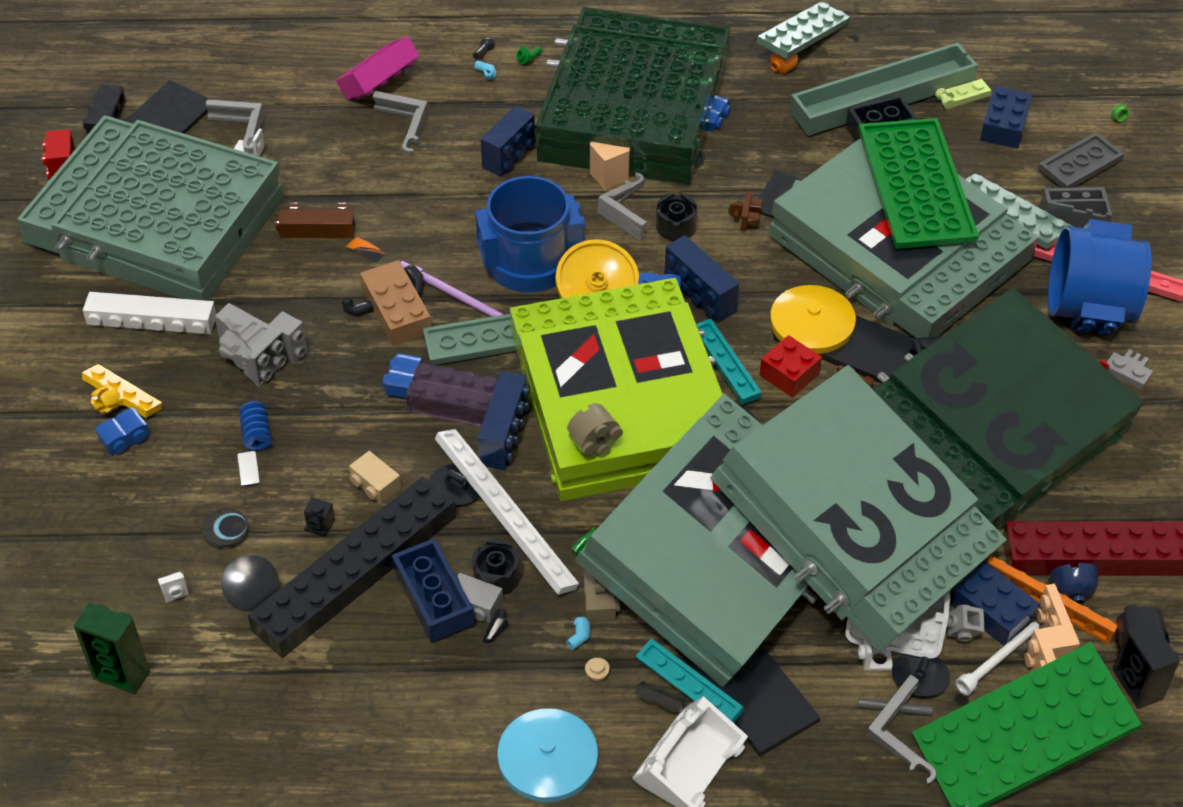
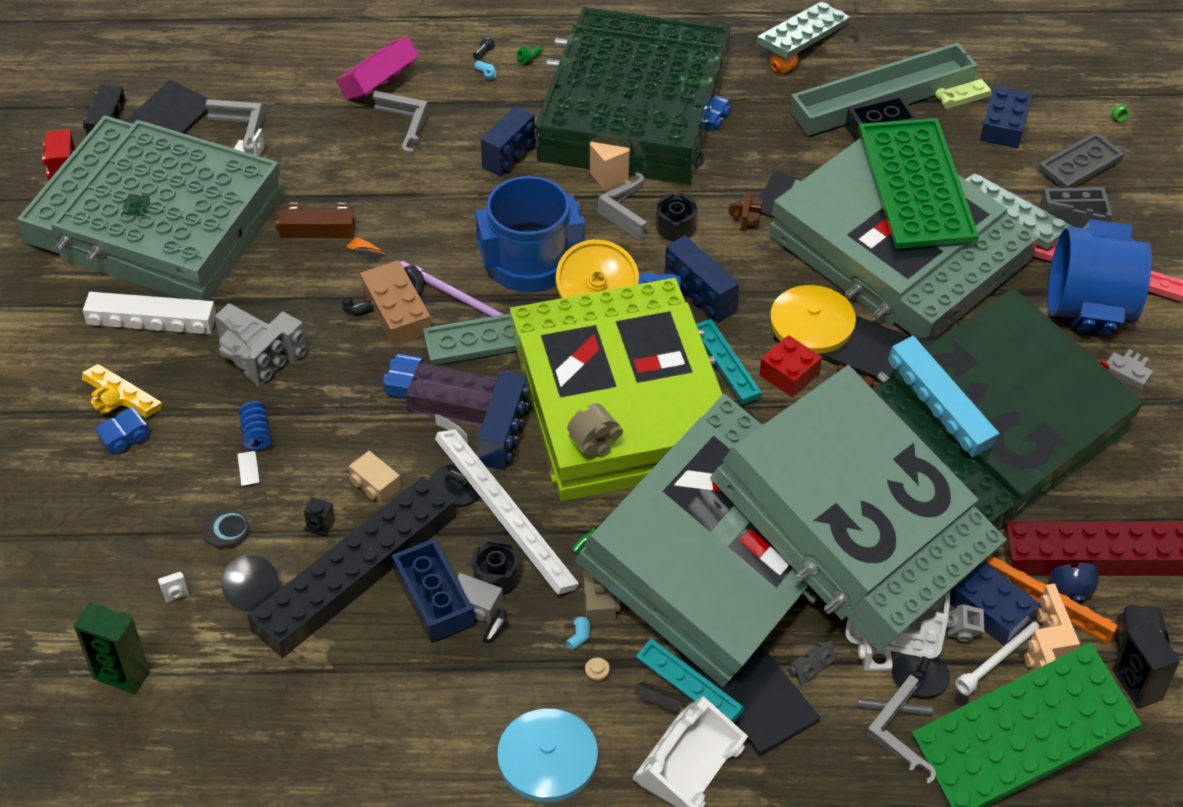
none -> clear green plate [123,194,150,216]
none -> white sticker [435,414,468,444]
none -> dark grey hinge [788,641,836,686]
none -> medium azure brick [888,336,999,458]

